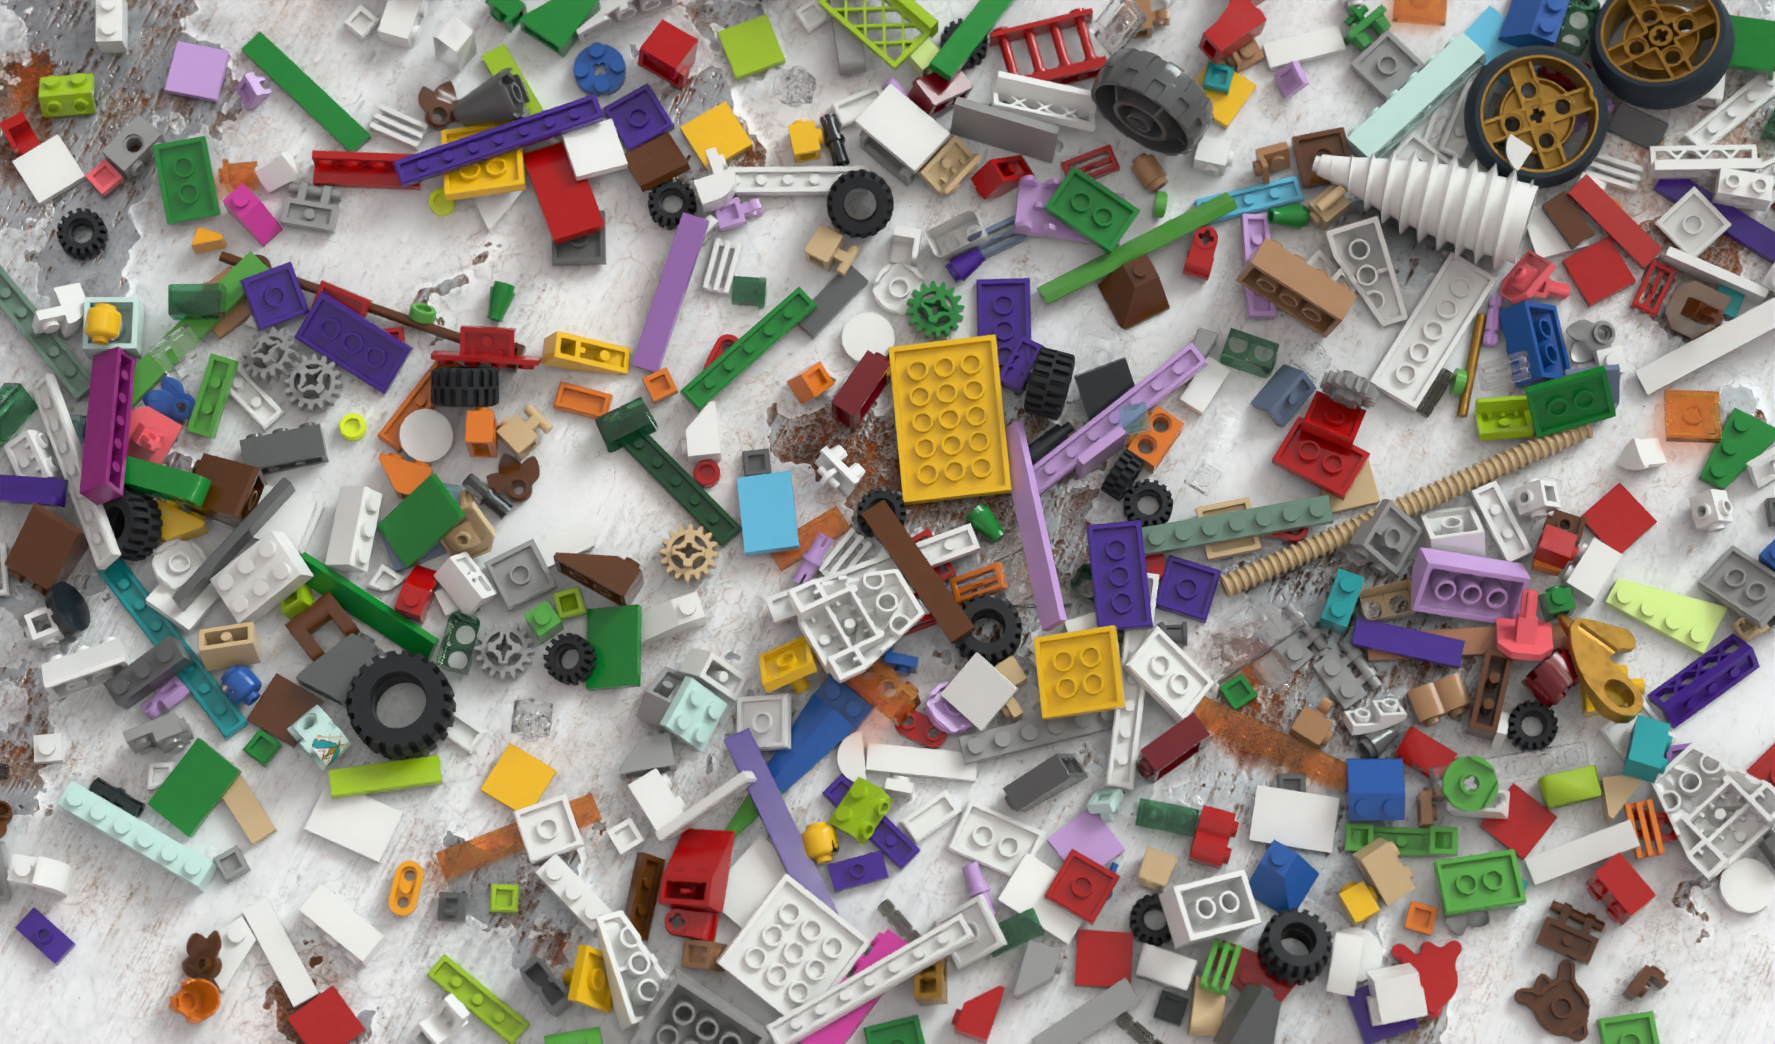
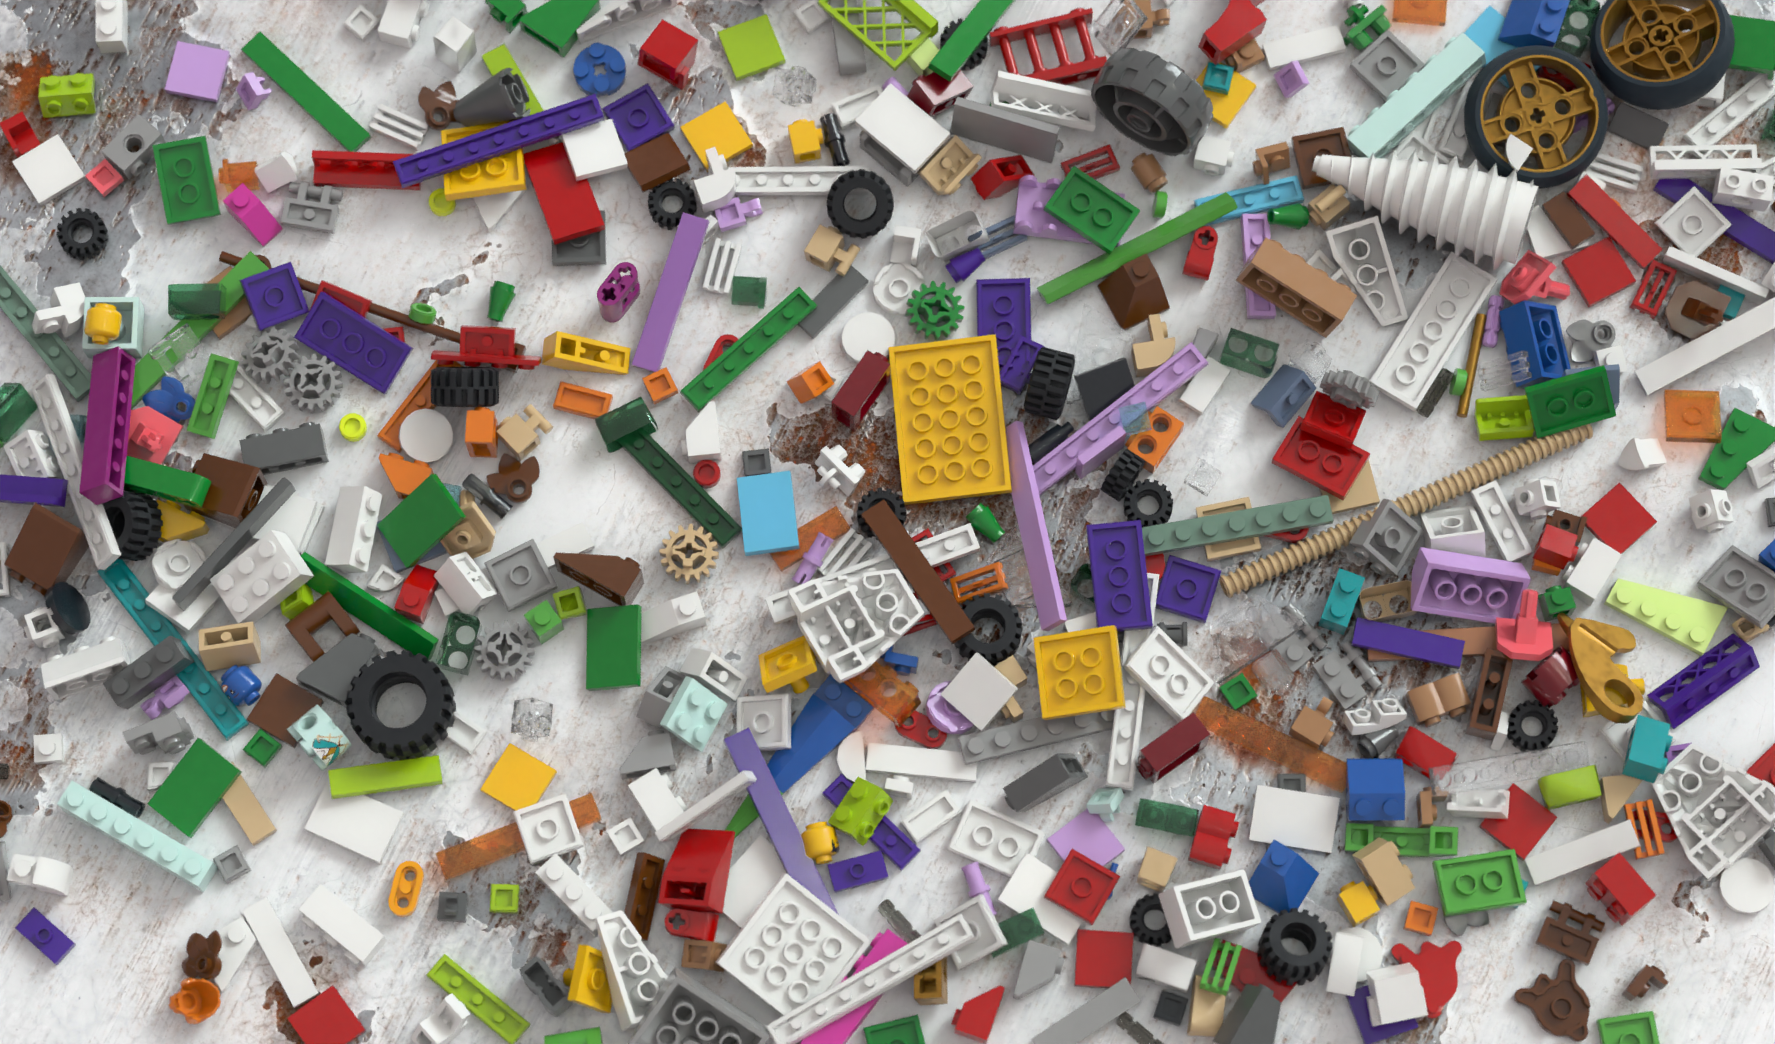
light orange slope [191,227,227,254] -> none
black tyre [543,633,597,686] -> none
bright green plate [1441,756,1499,812] -> none
none -> magenta connector [597,262,640,323]
none -> tan brick [1131,314,1175,378]

